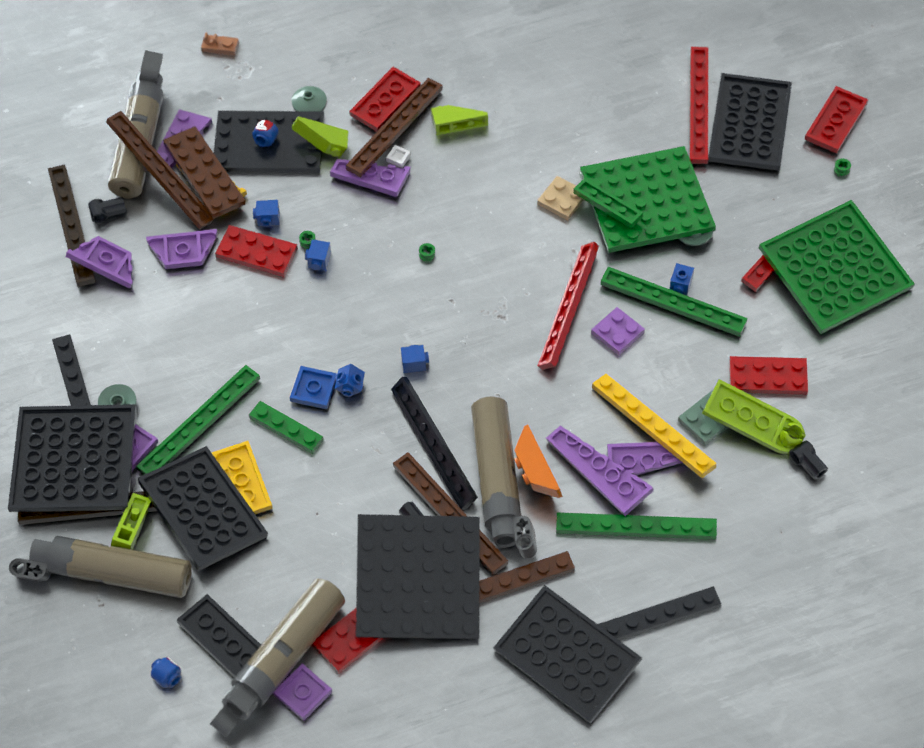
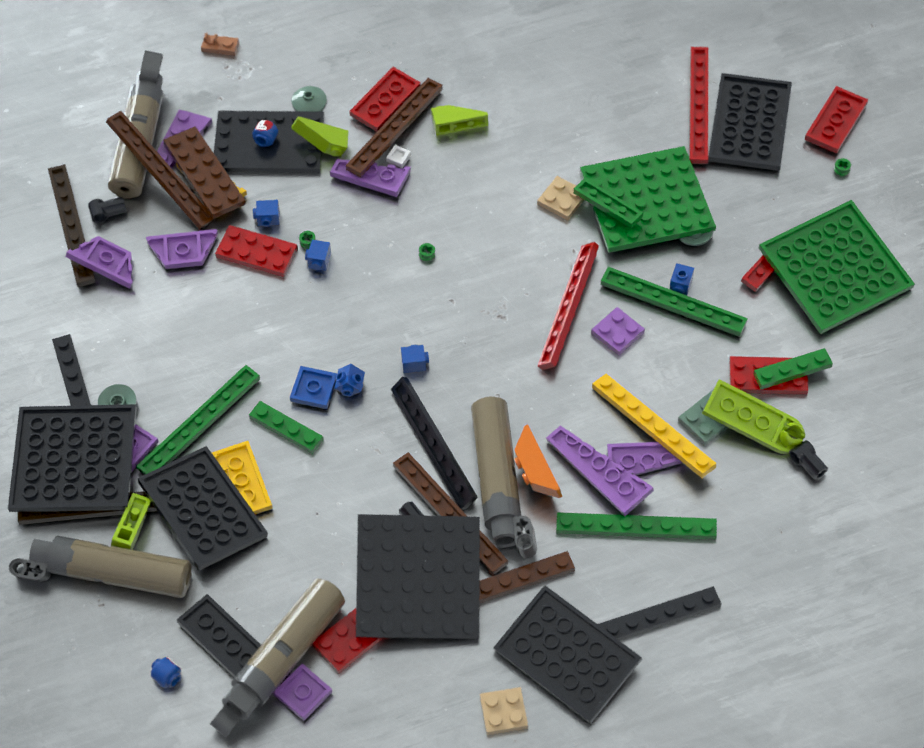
none -> tan plate [480,687,528,735]
none -> green plate [753,348,833,389]

